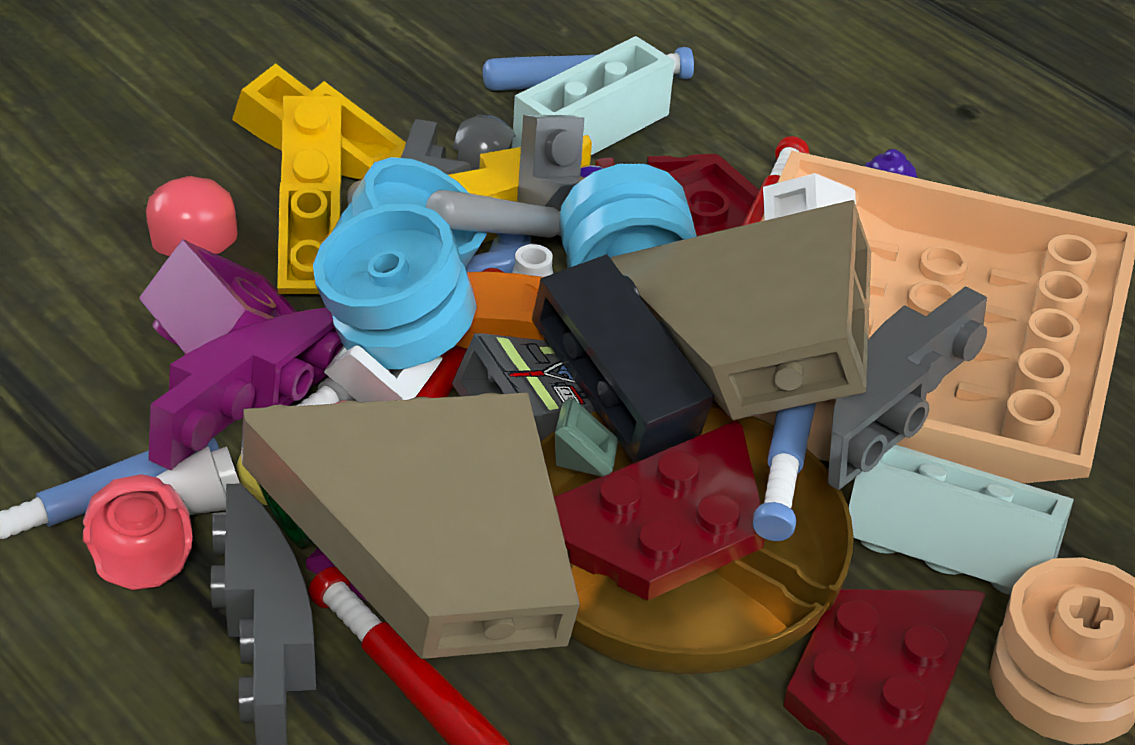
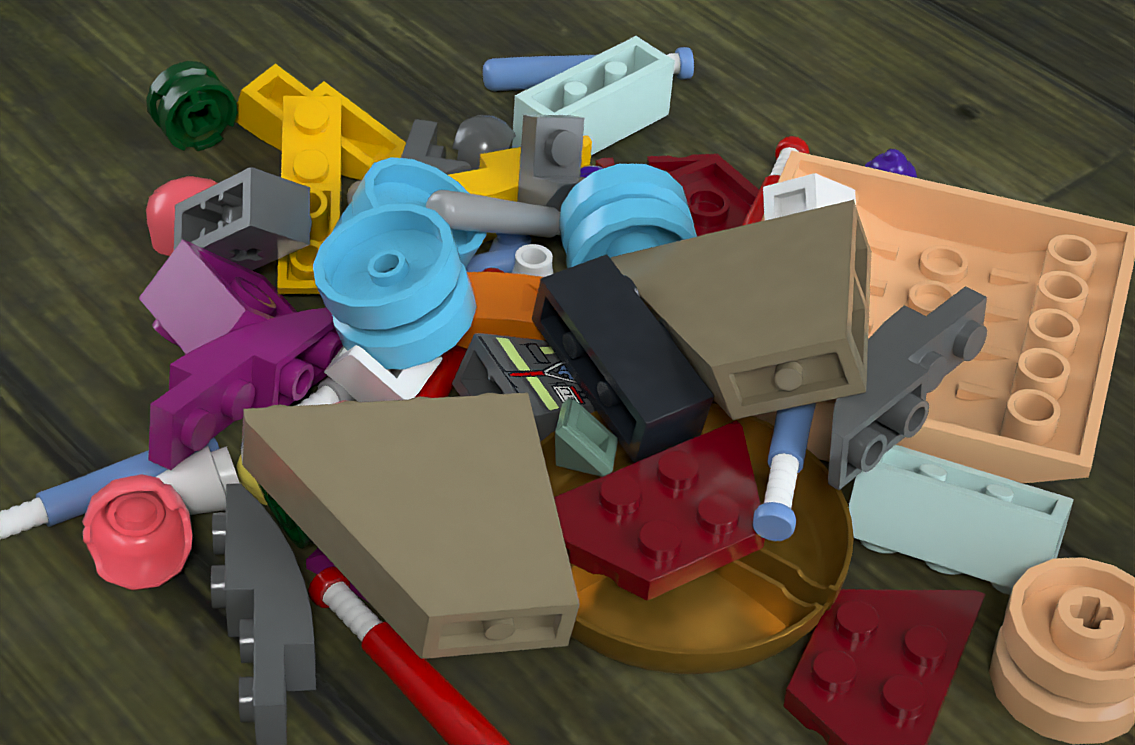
none -> dark green wheel [146,61,238,152]
none -> dark grey brick [174,167,312,270]

